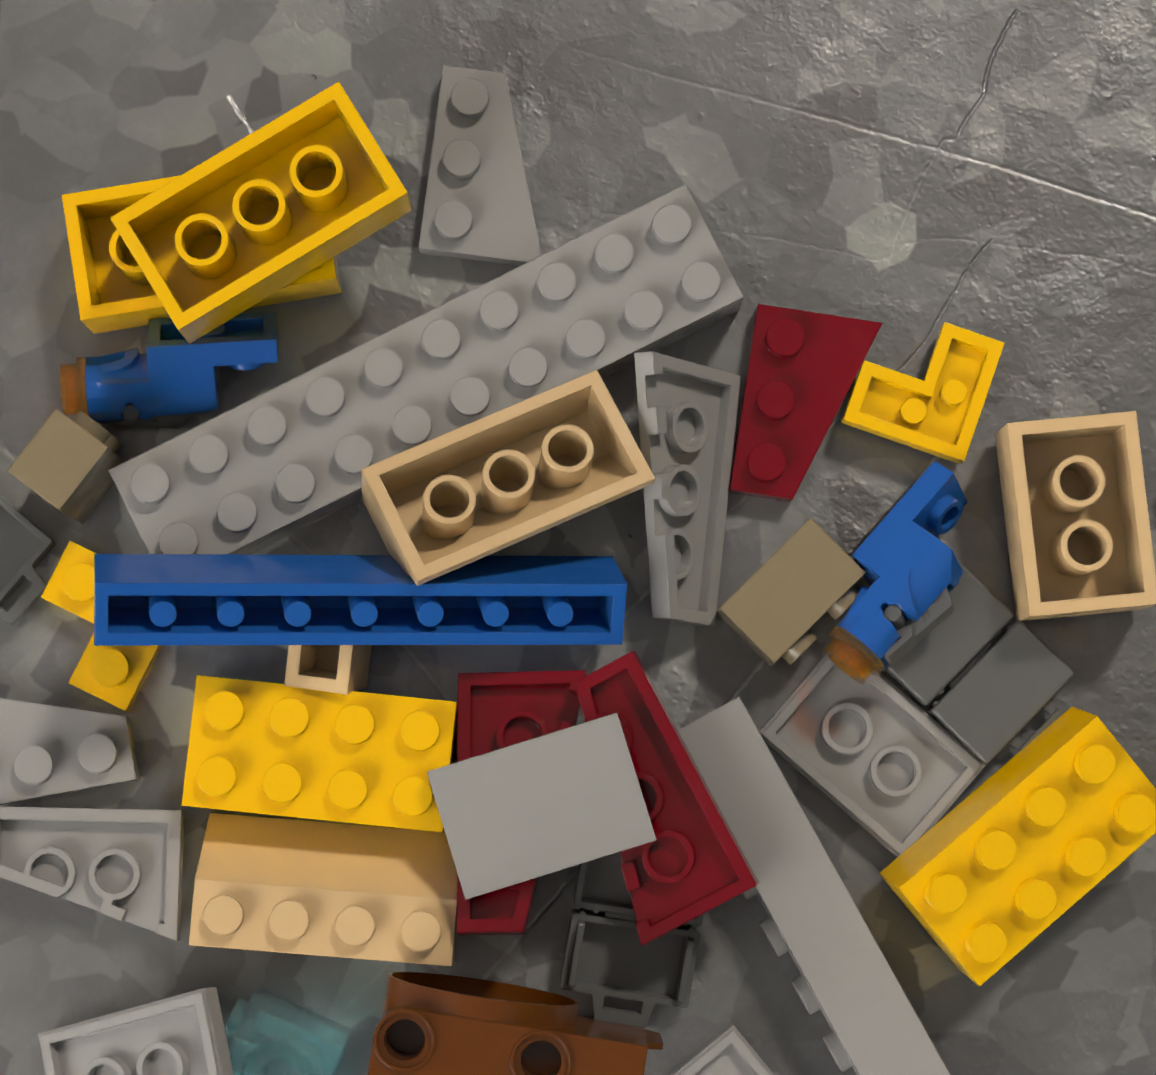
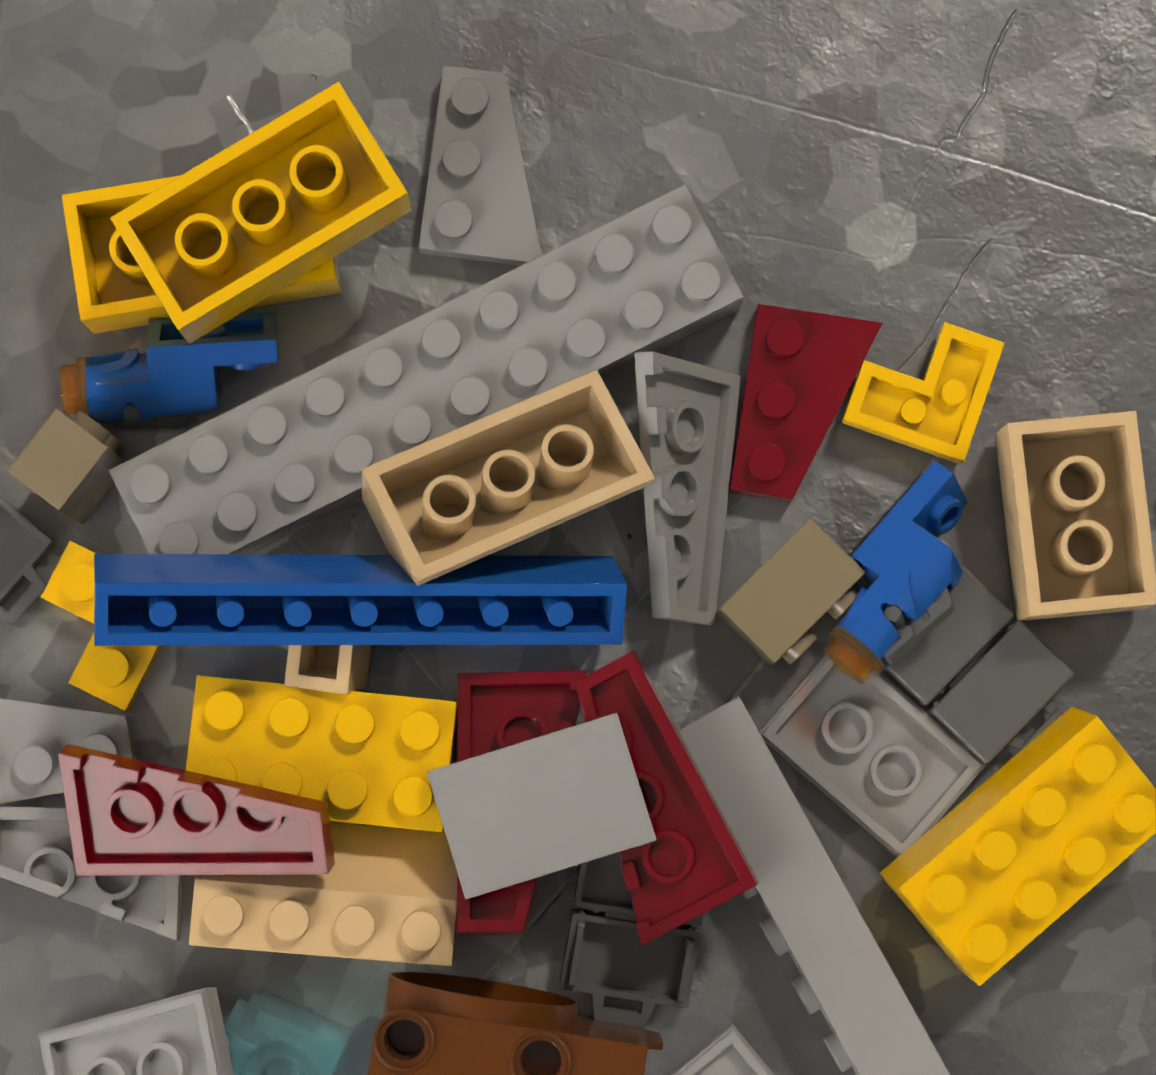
none -> wing [58,744,335,876]

